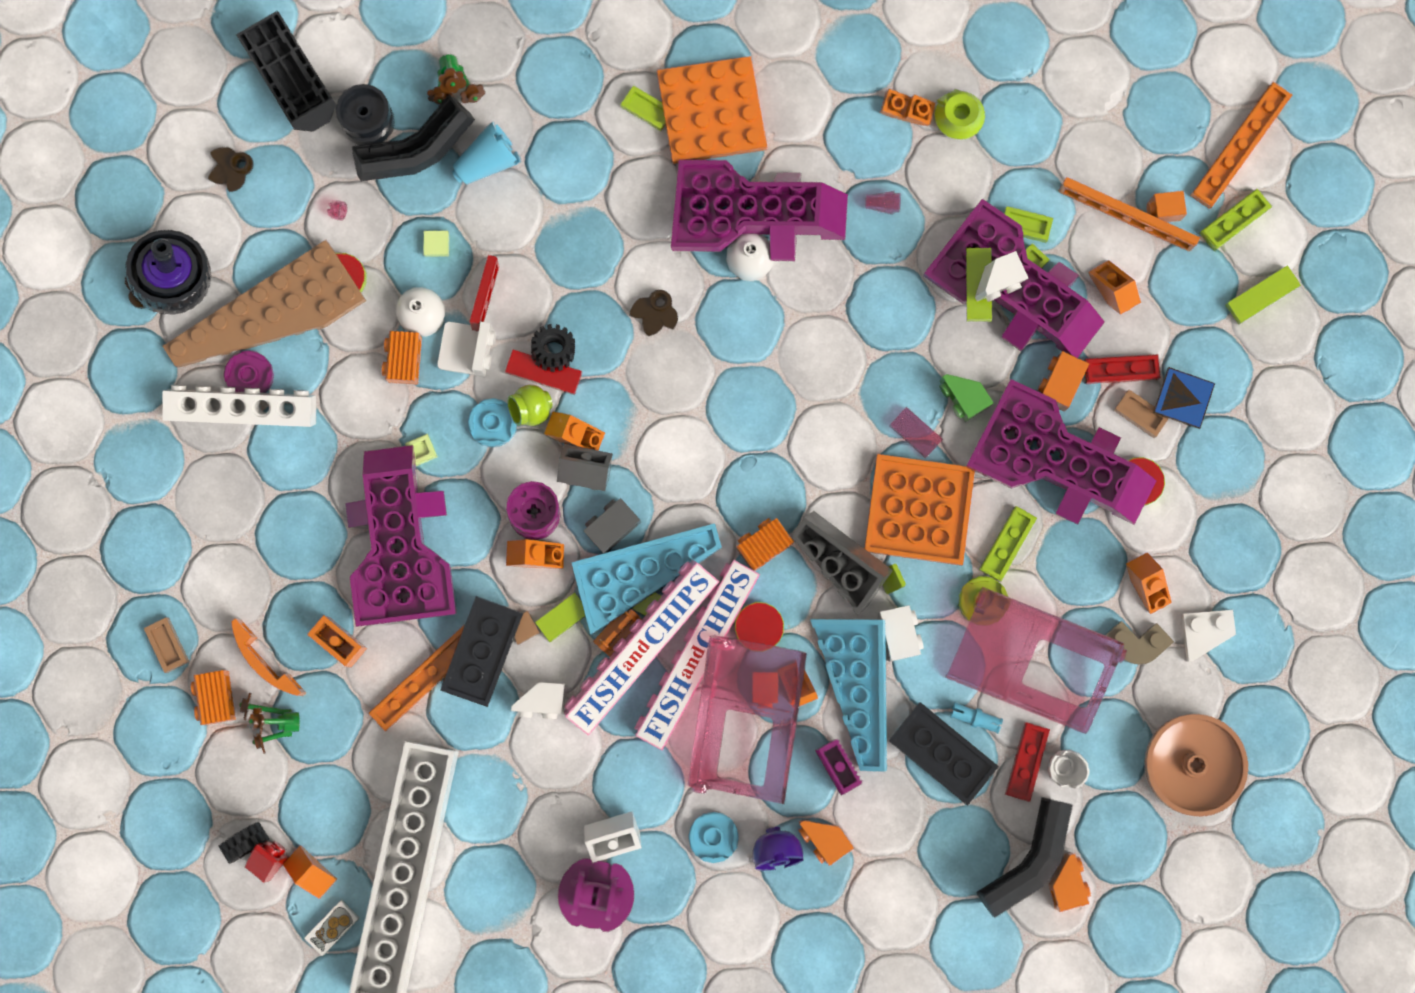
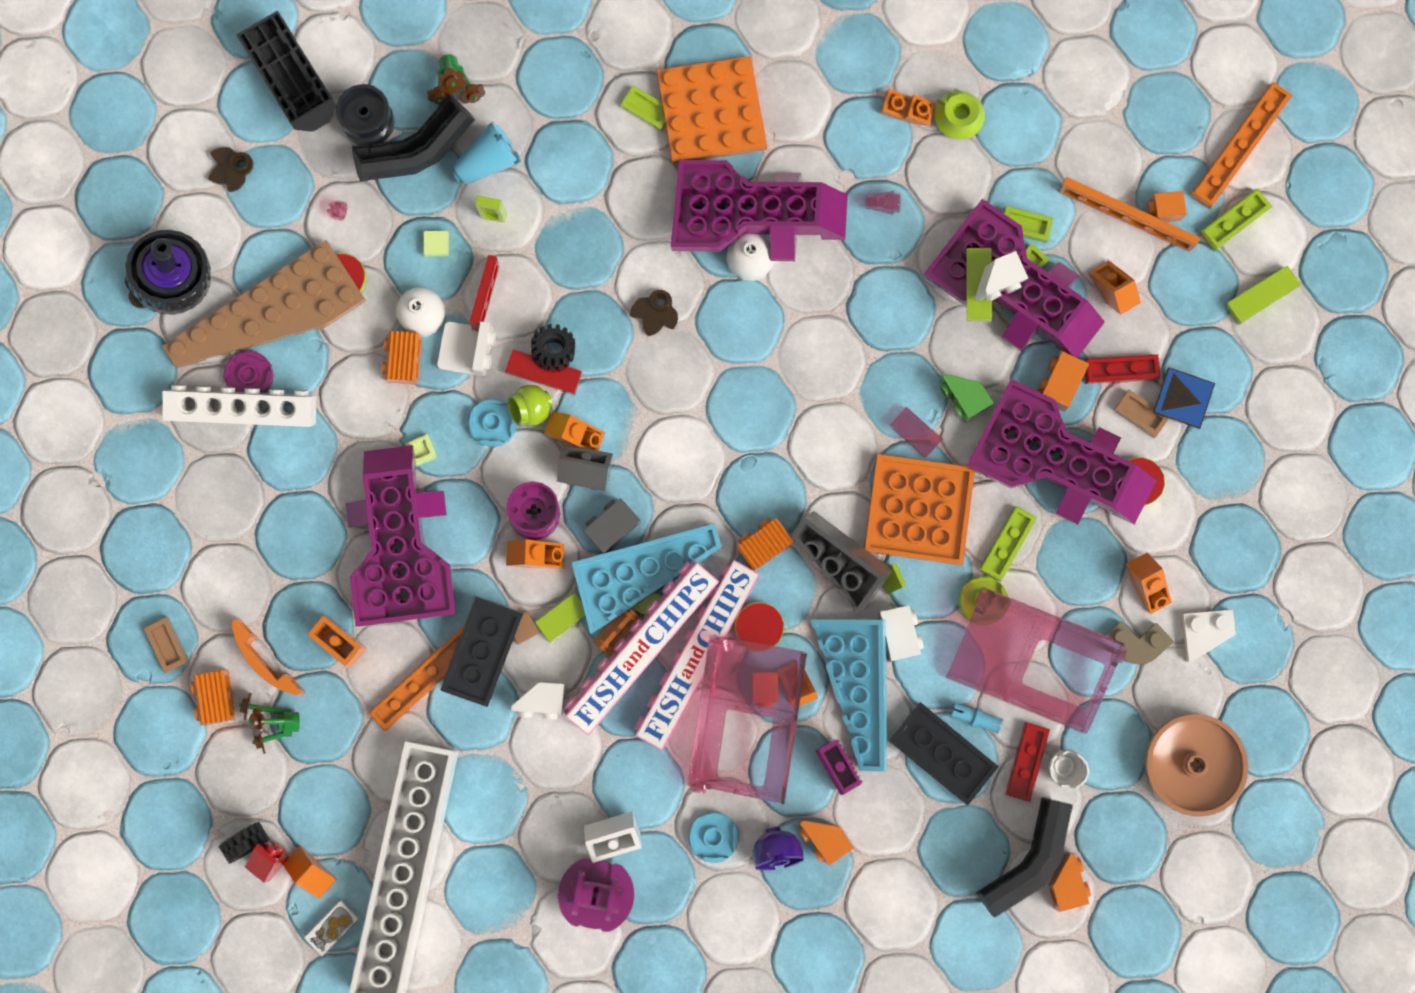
none -> lime tile [475,195,507,223]

